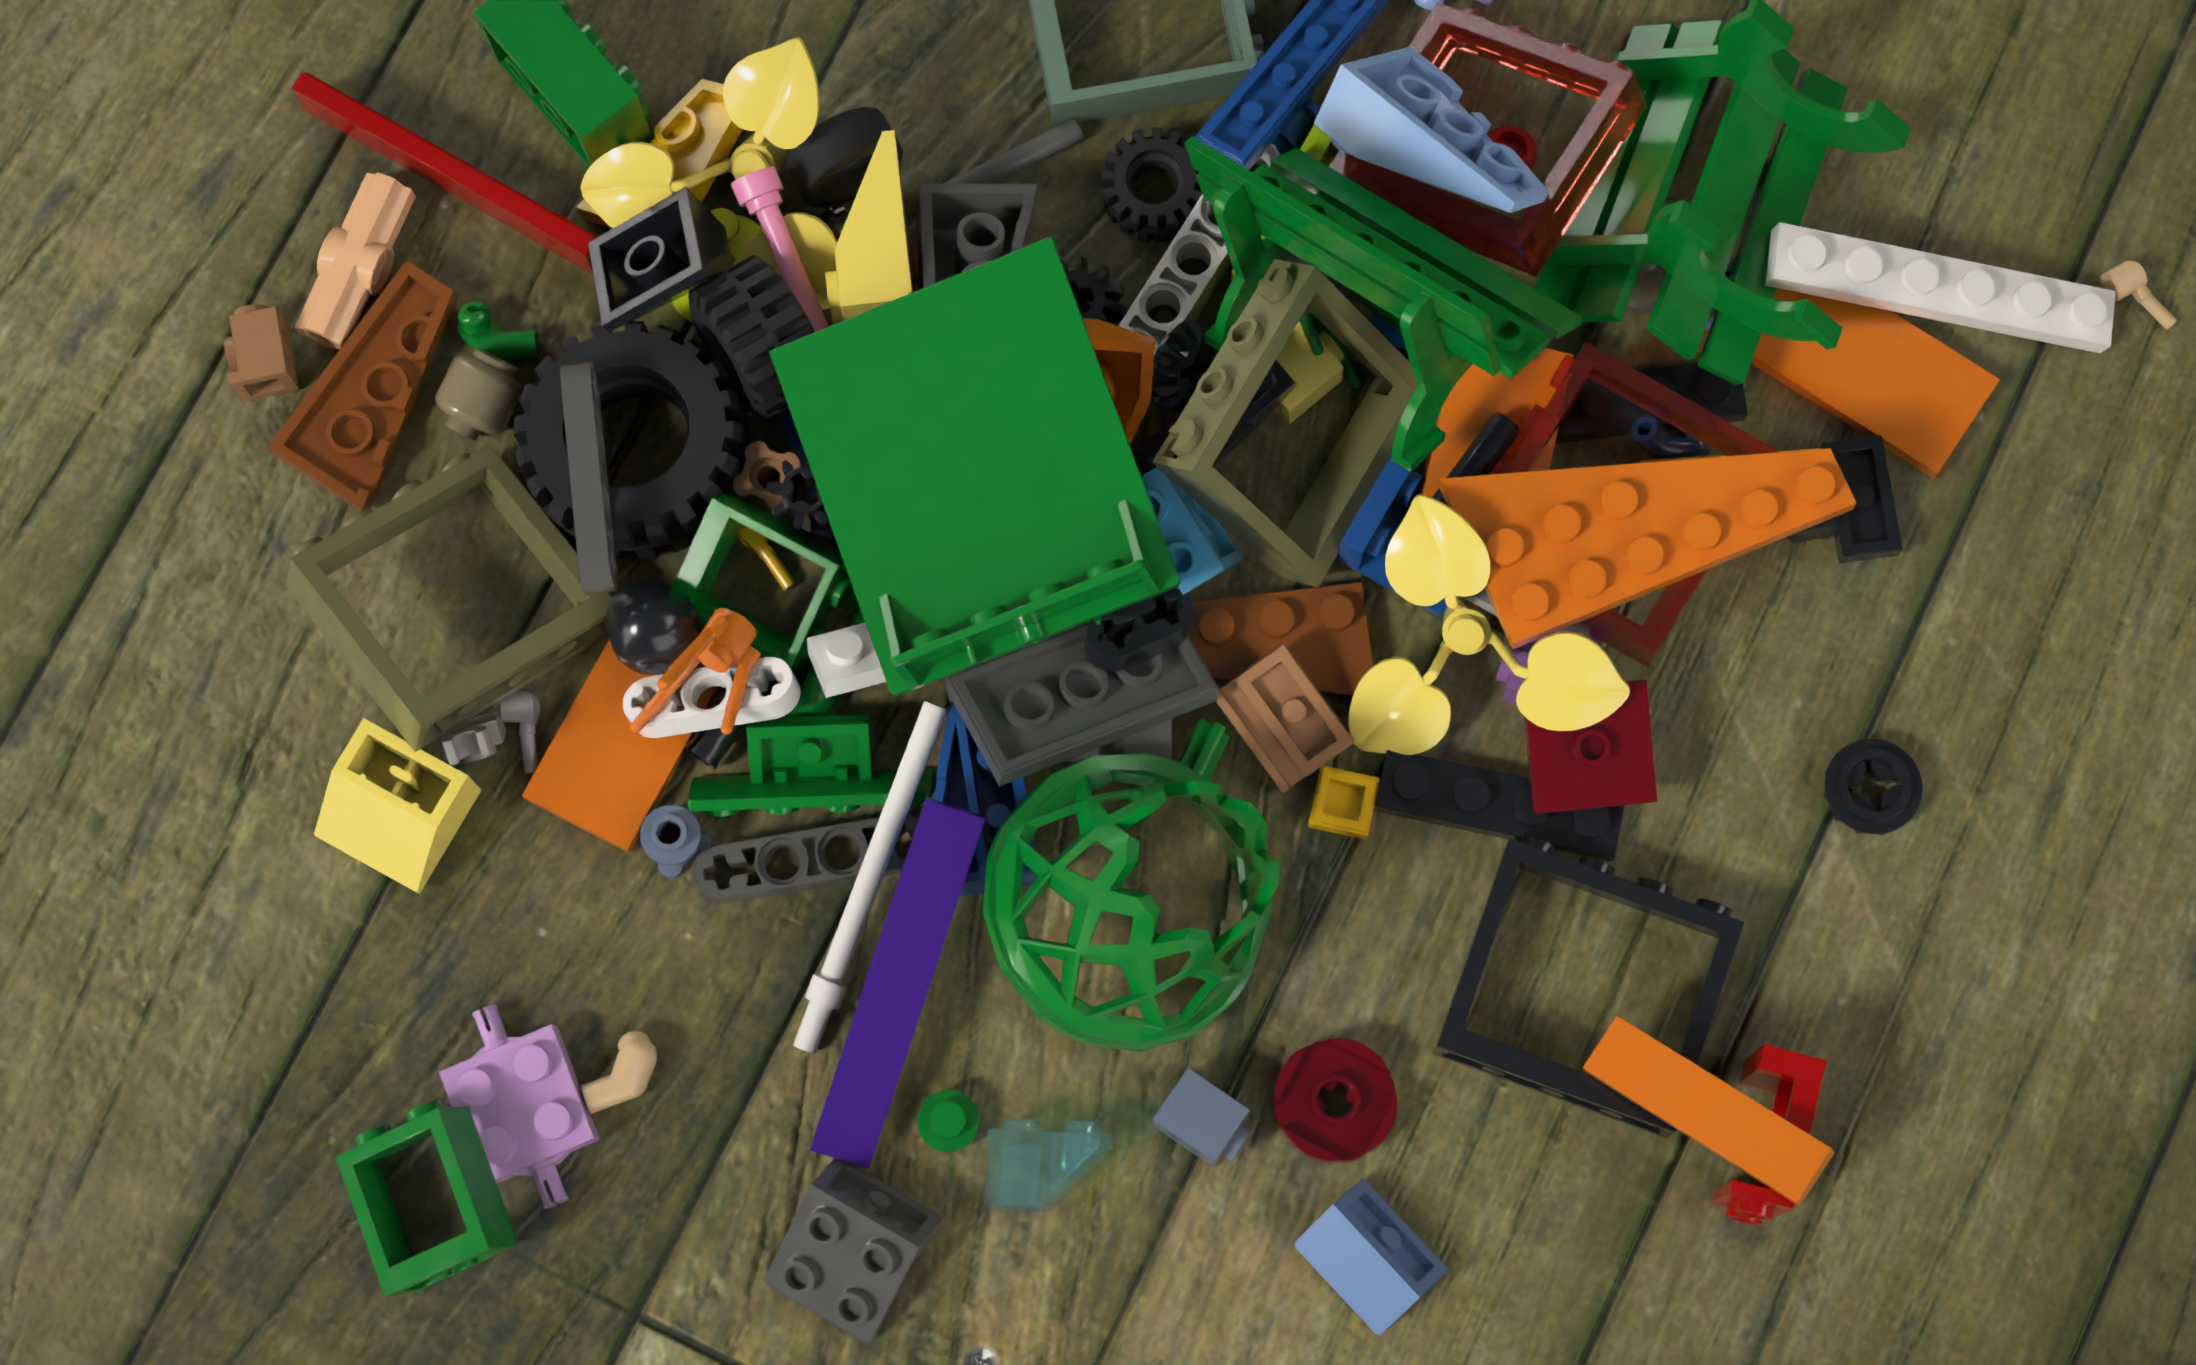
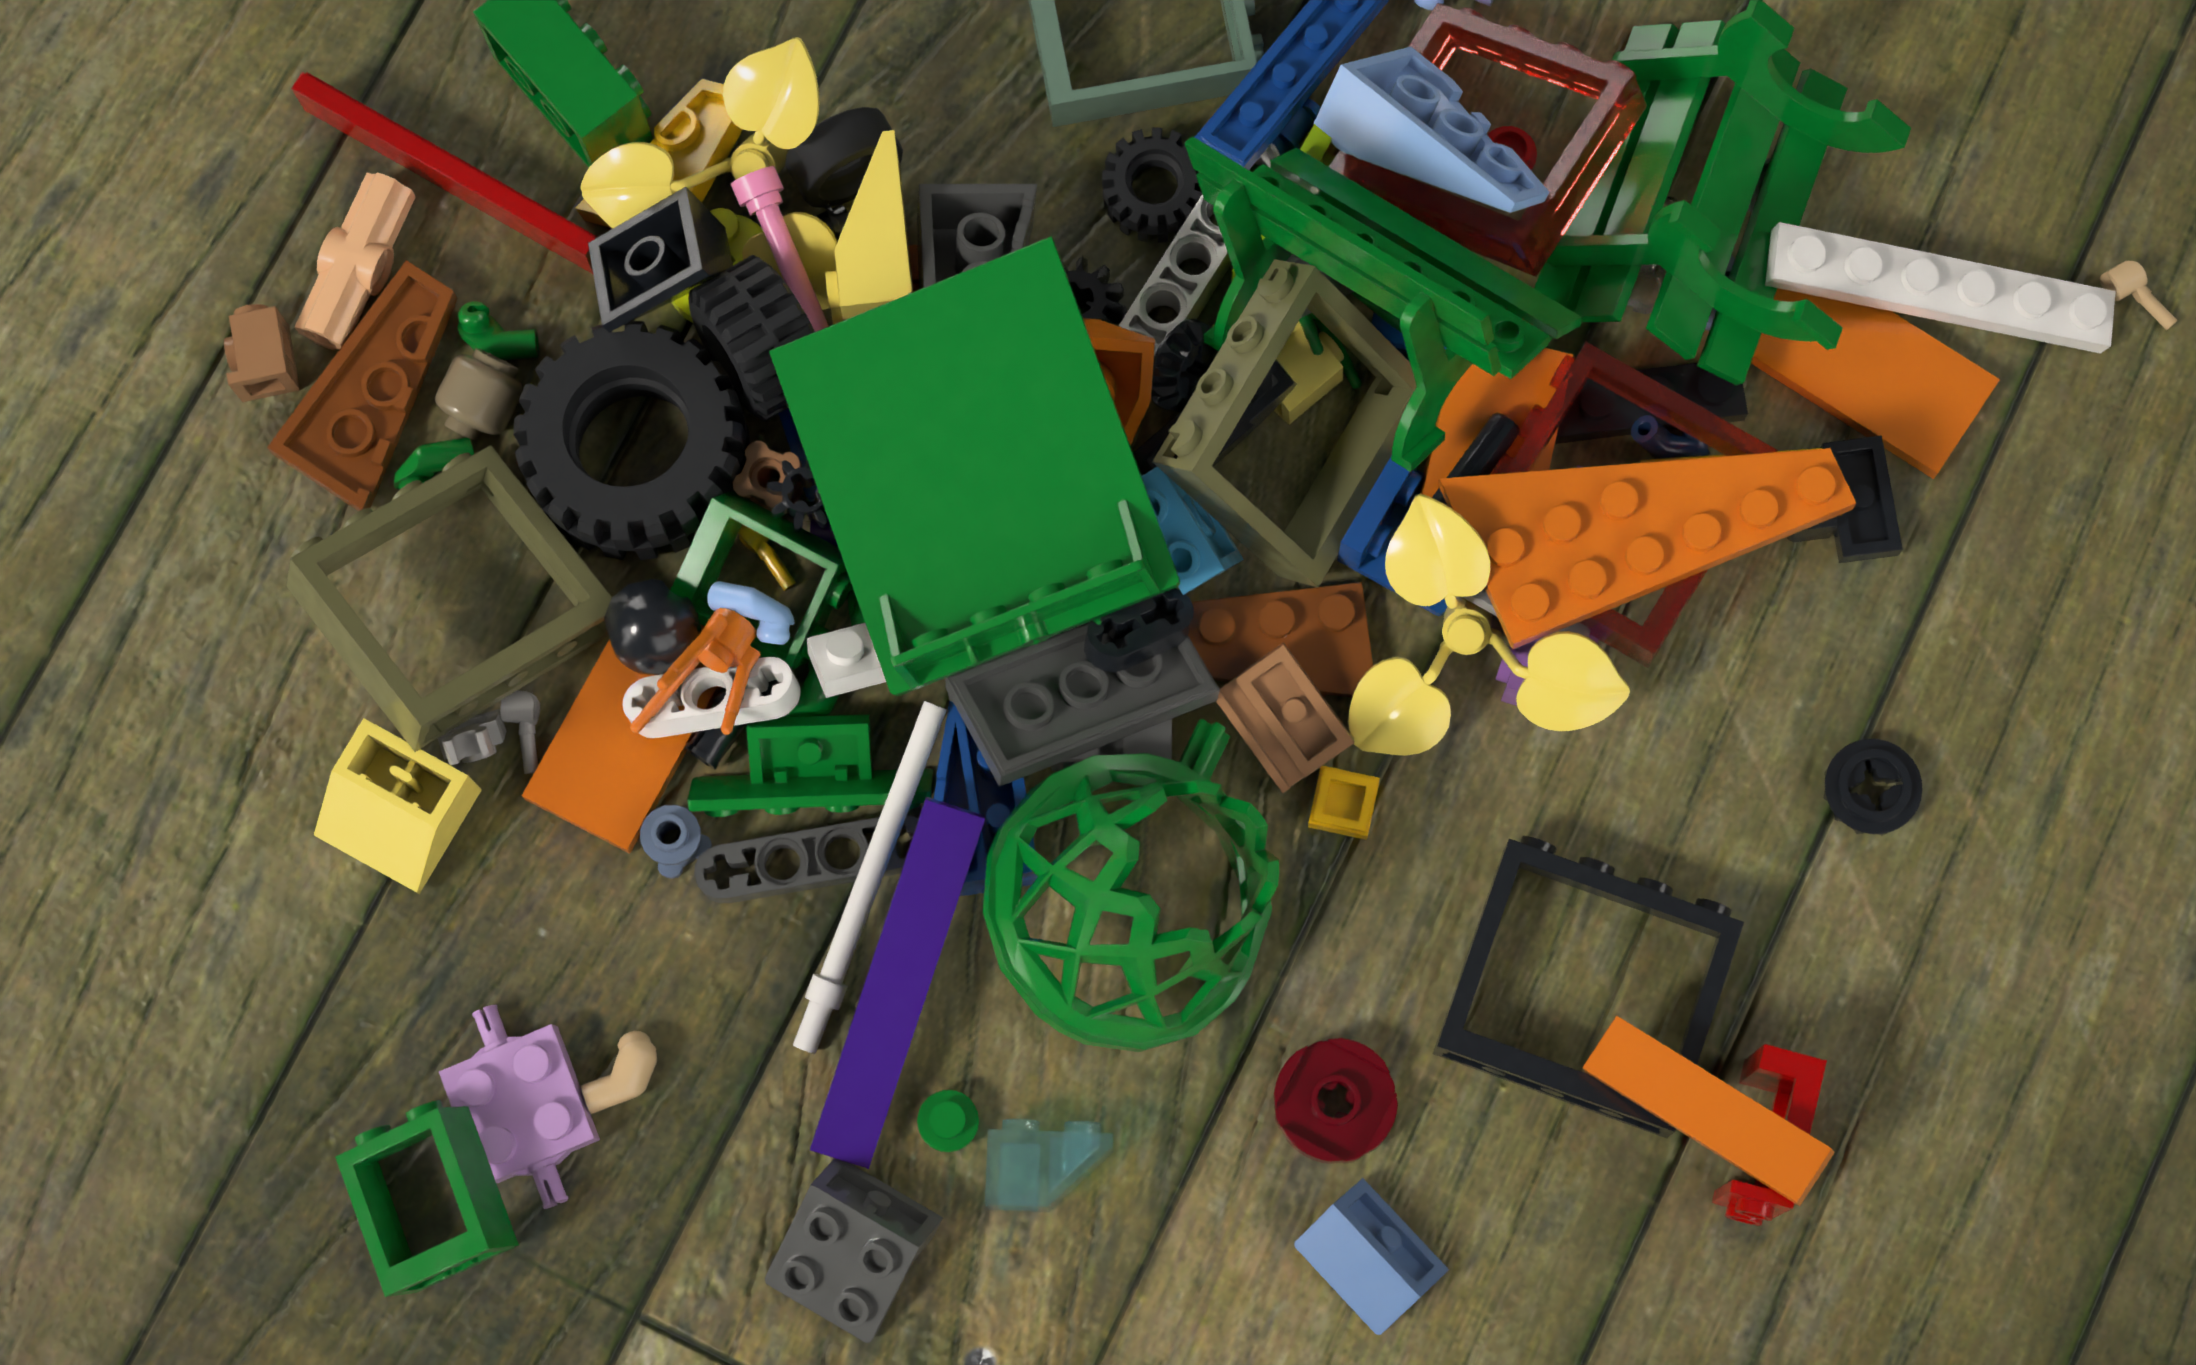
dark grey beam [560,362,618,595] -> none
dark grey bar [942,118,1084,184] -> none
sand blue brick [1153,1068,1252,1168] -> none
black plate [1374,750,1625,861] -> none
dark red plate [1524,679,1658,814] -> none
none -> green arm [394,437,474,490]
none -> light blue arm [708,581,794,645]

